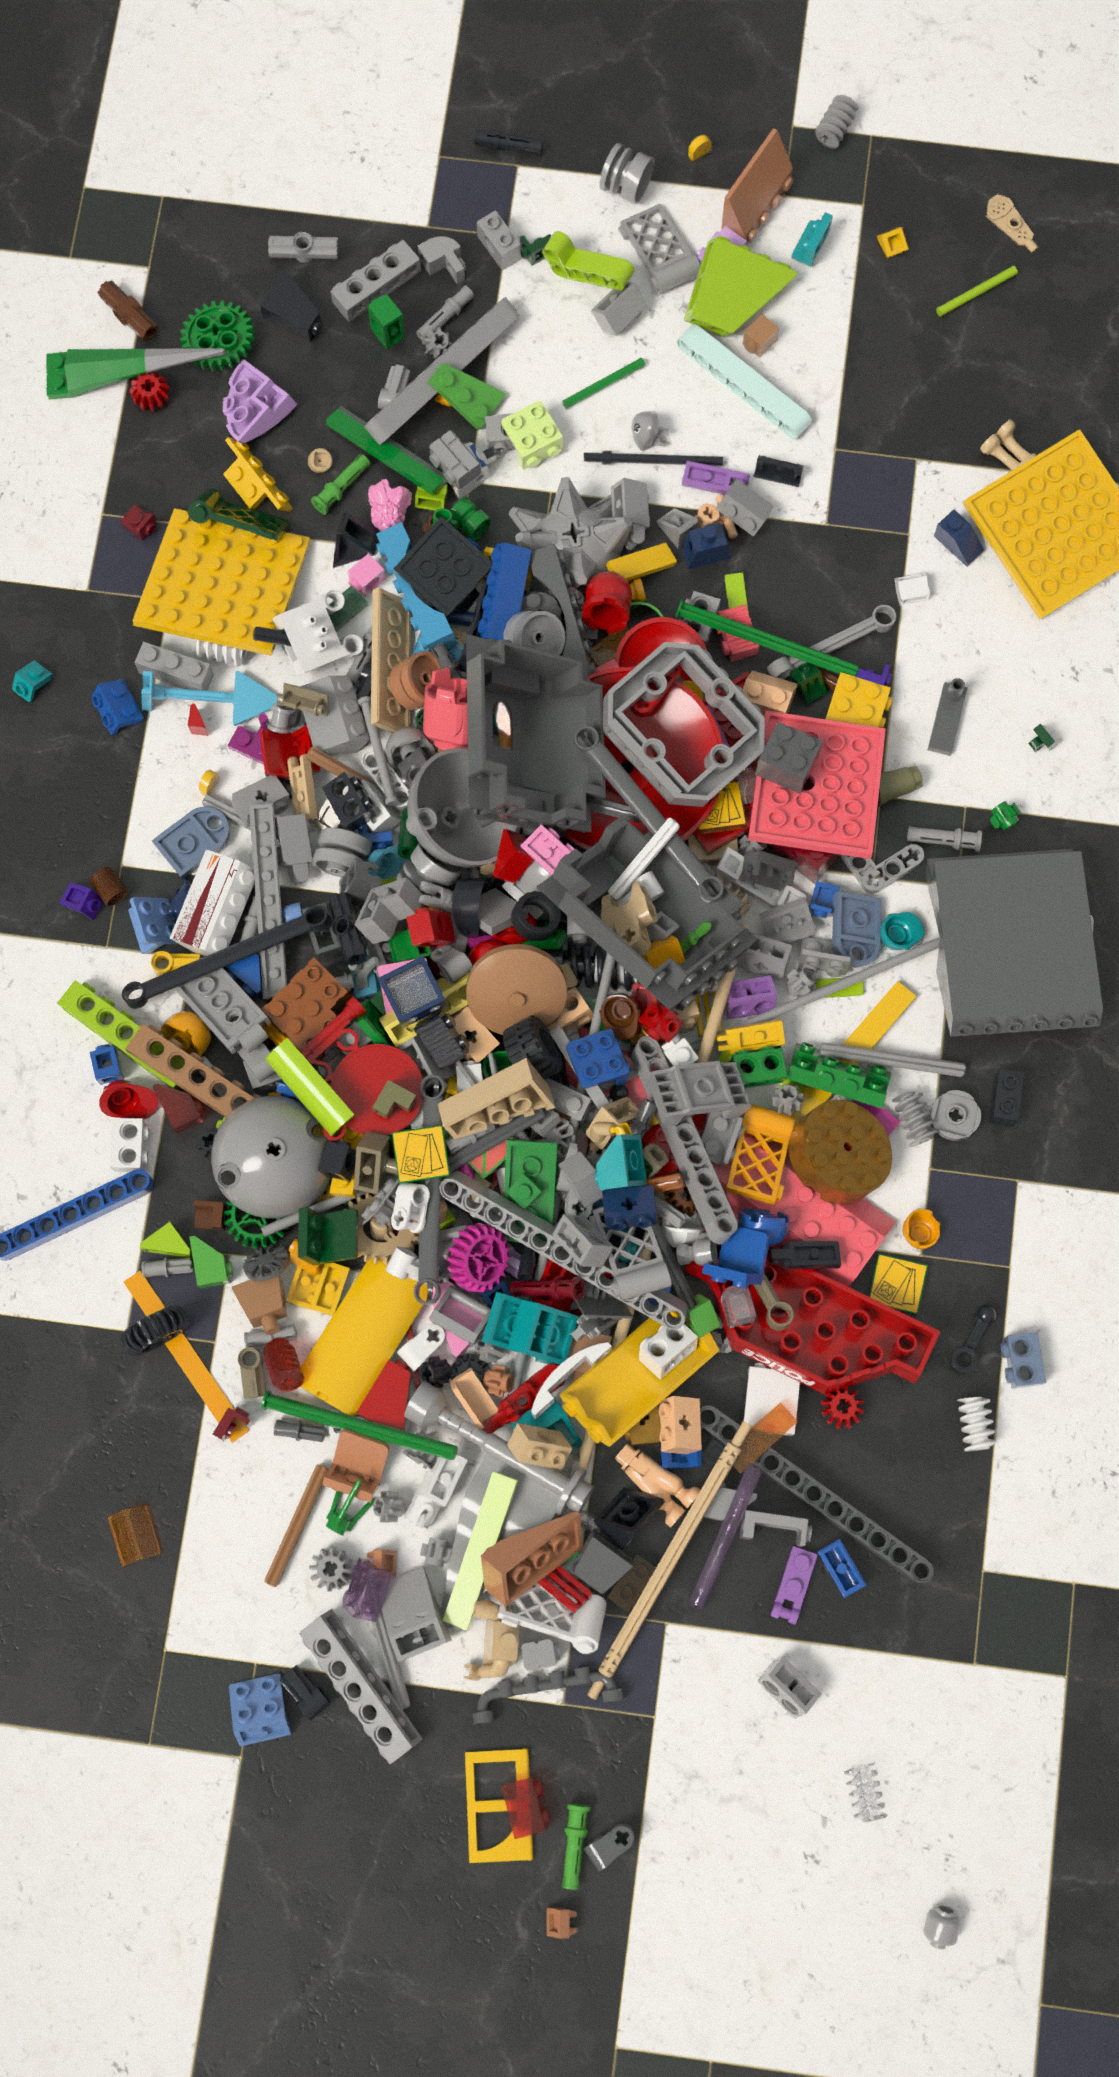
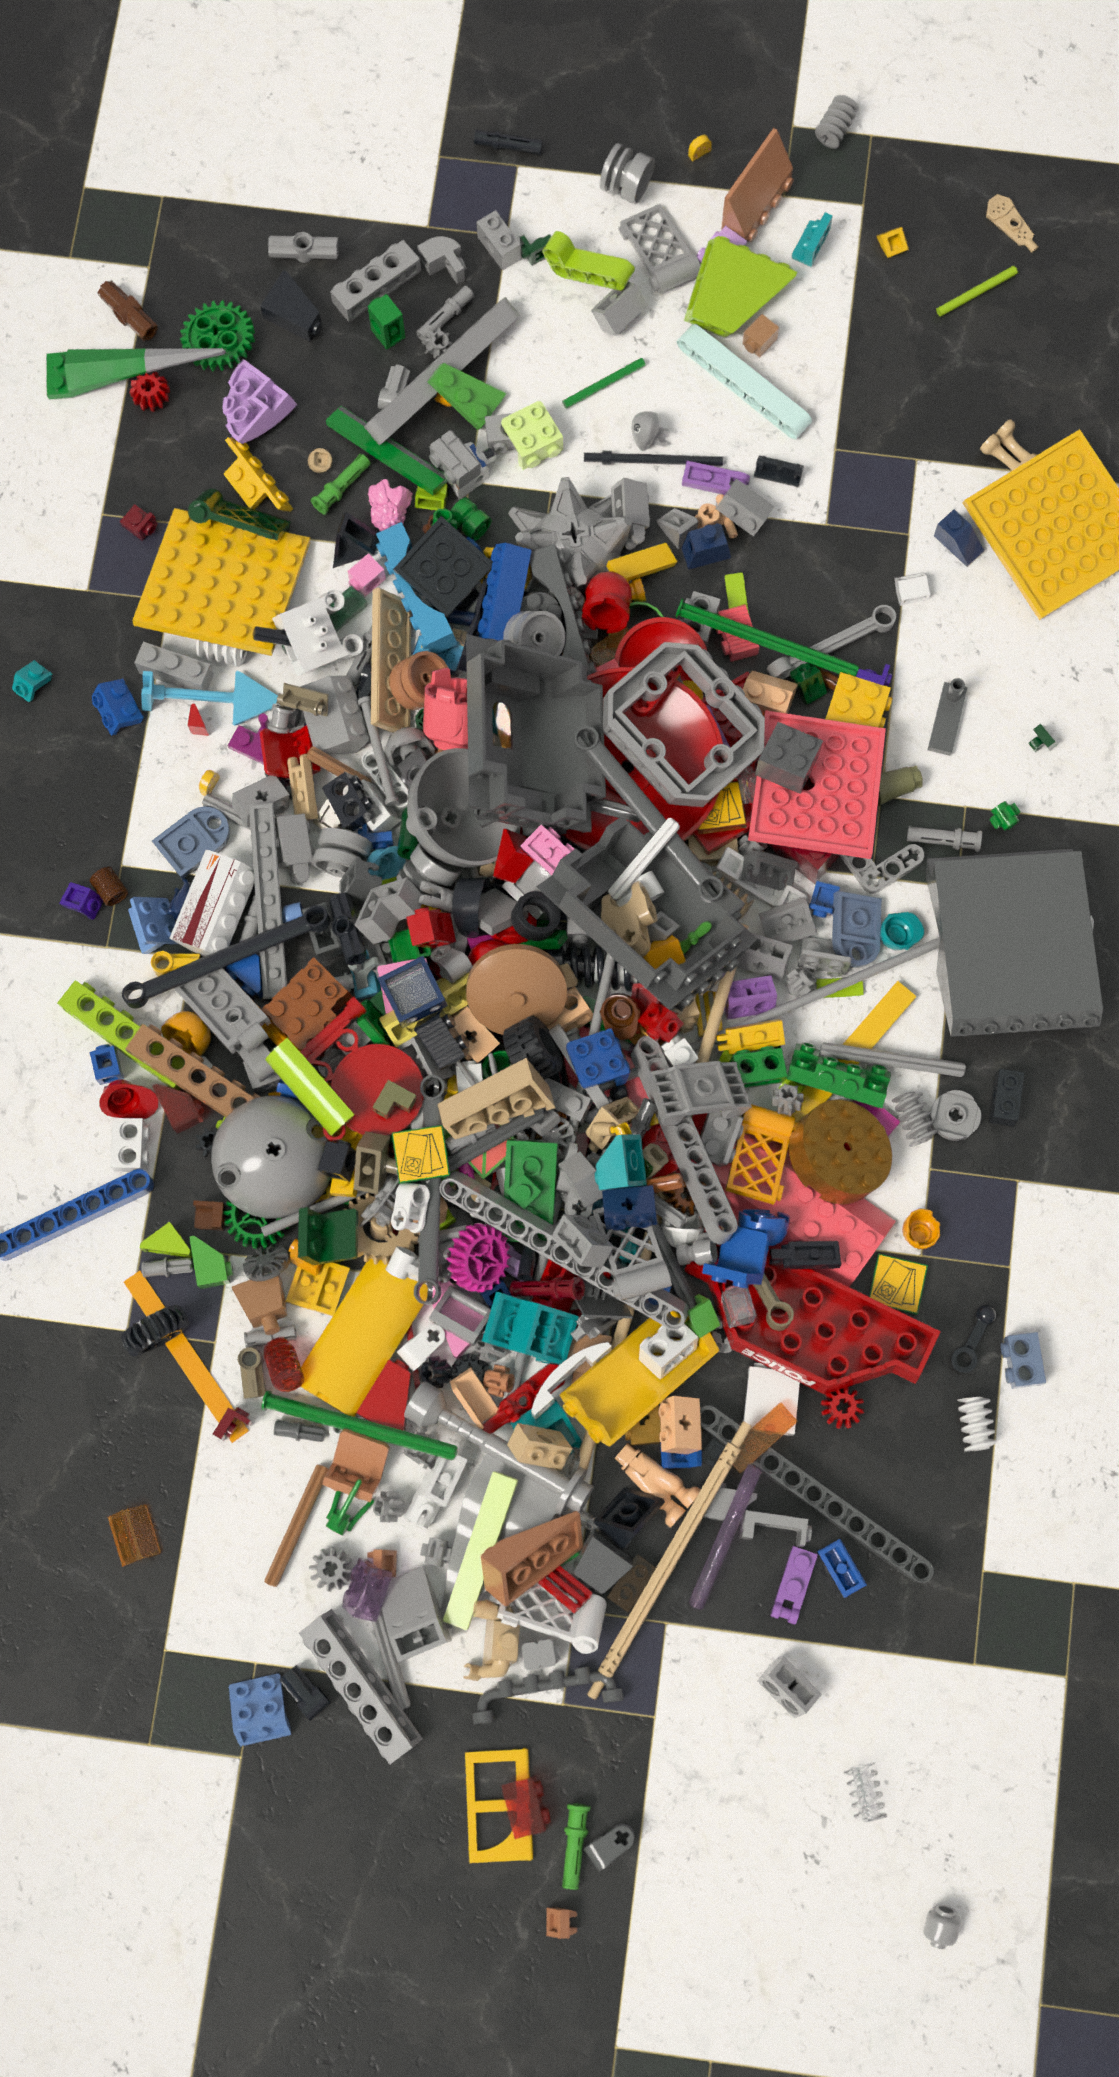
dark grey pin [430,642,463,678] -> none

